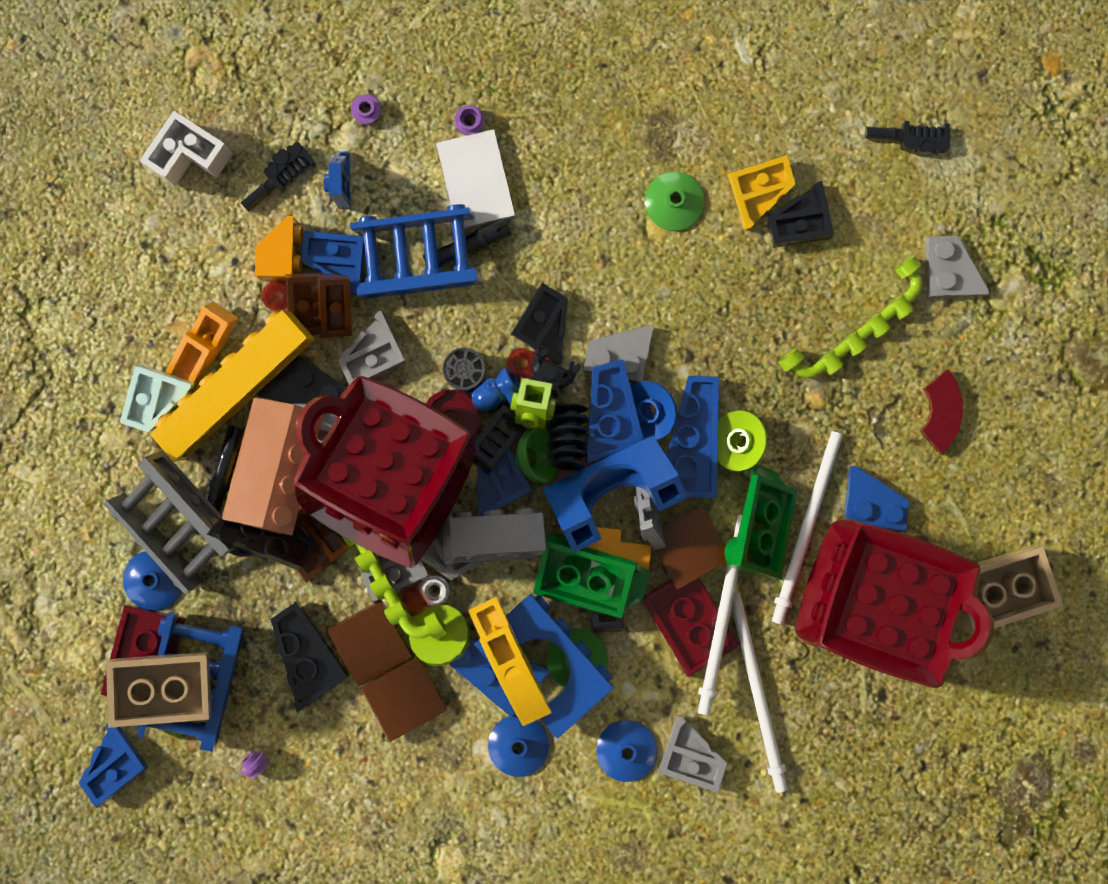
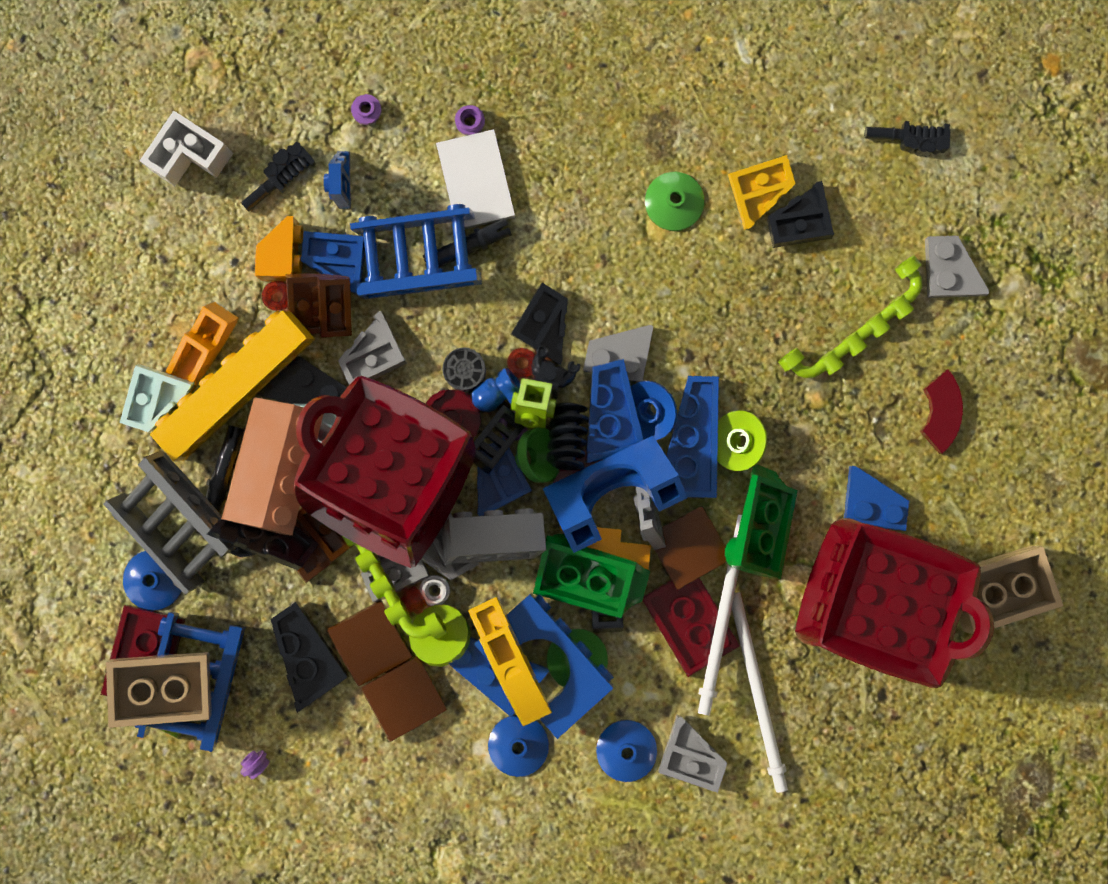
blue wing [79,724,149,808] -> none
white bar [772,431,843,625] -> none

